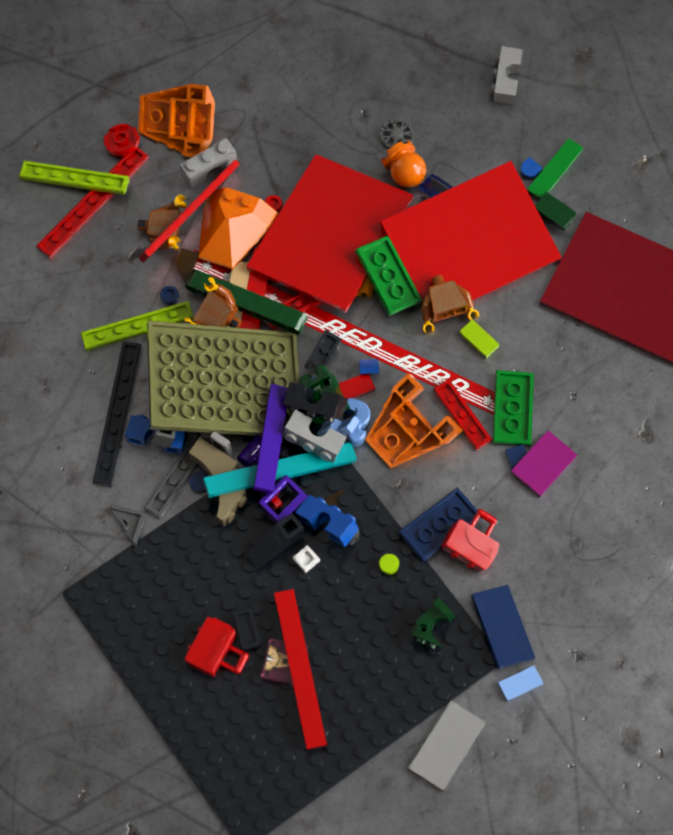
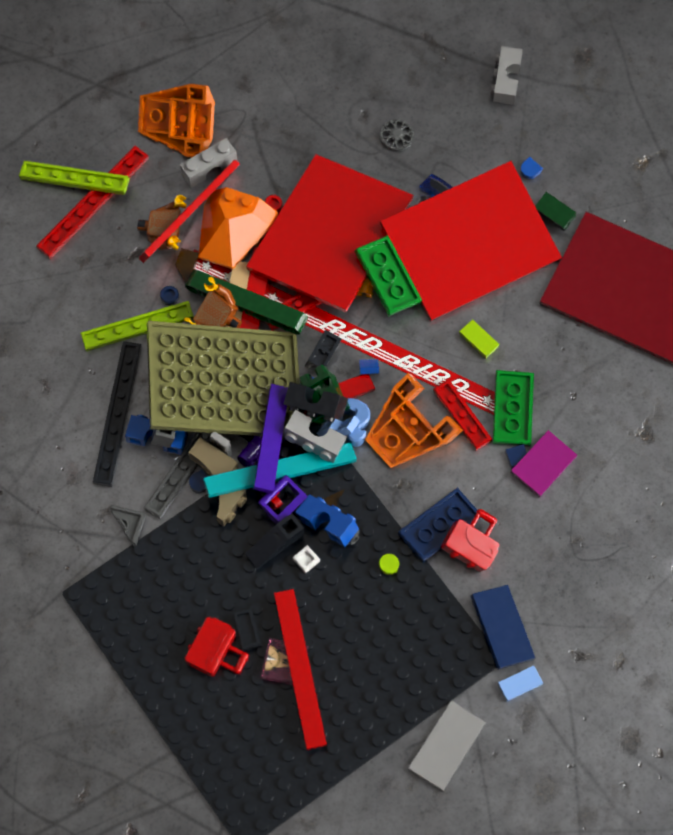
red tile [103,123,140,156] -> none
orange tile [381,140,426,188] -> none
dark green tile [412,597,456,649] -> none
dark orange torso [422,275,479,333] -> none
green tile [527,138,584,200] -> none

